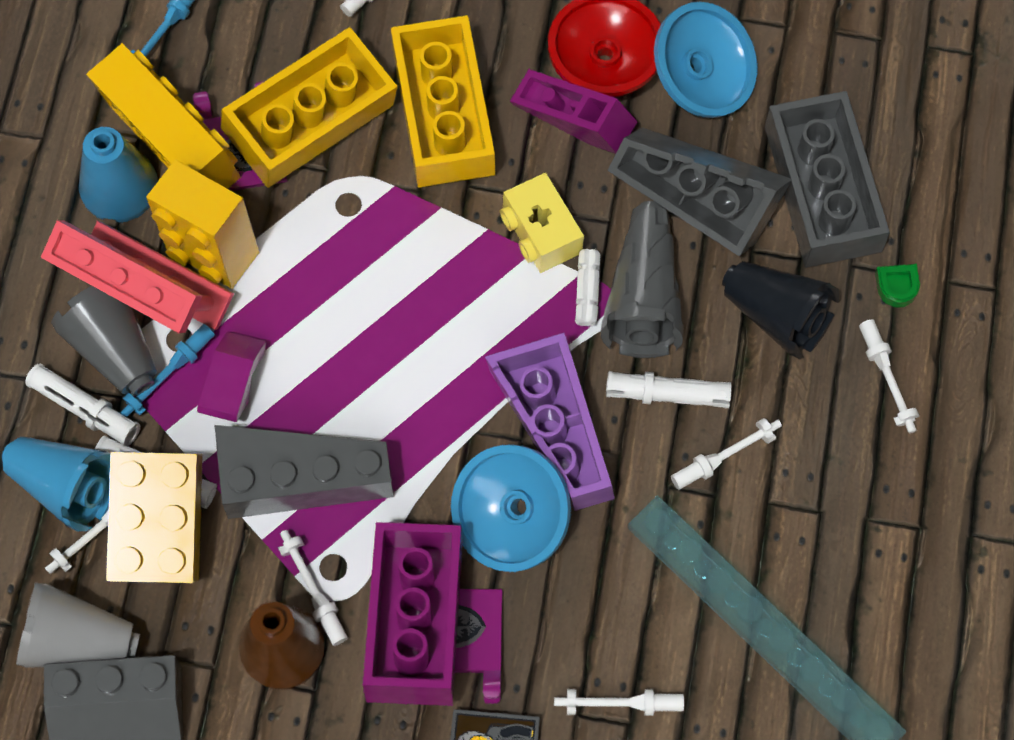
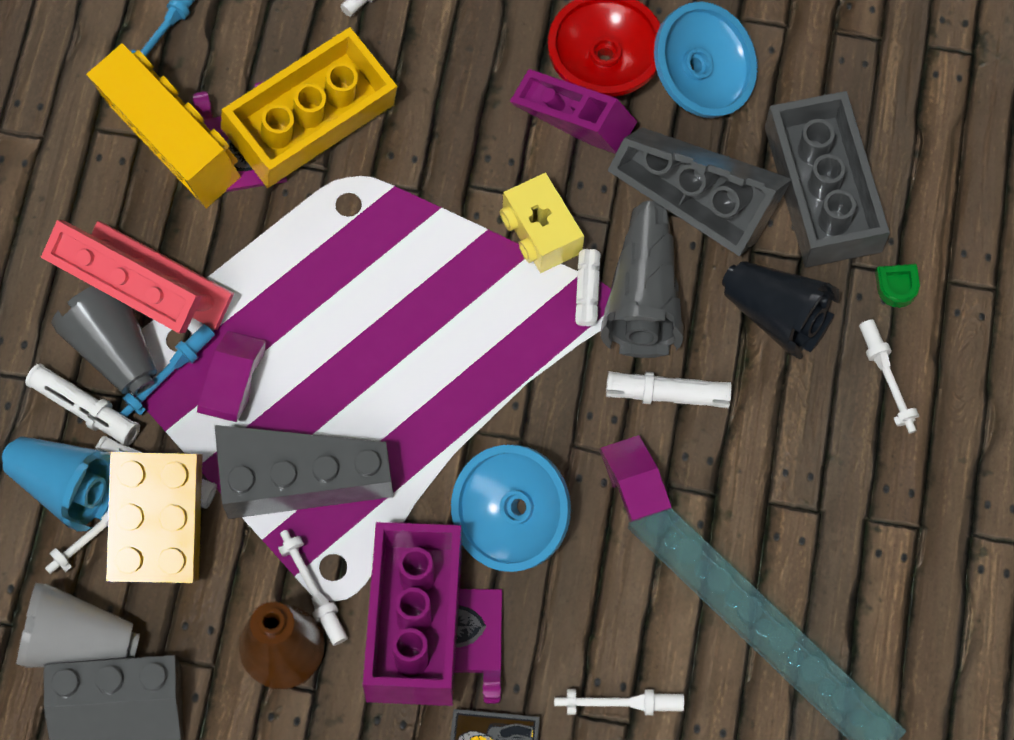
dark azure cone [79,127,158,222] -> none
yellow brick [146,159,259,289] -> none
yellow brick [391,15,495,188] -> none
medium lavender wedge [485,333,615,511] -> none
white piece [671,418,782,490] -> none
none -> magenta slope [599,435,672,523]

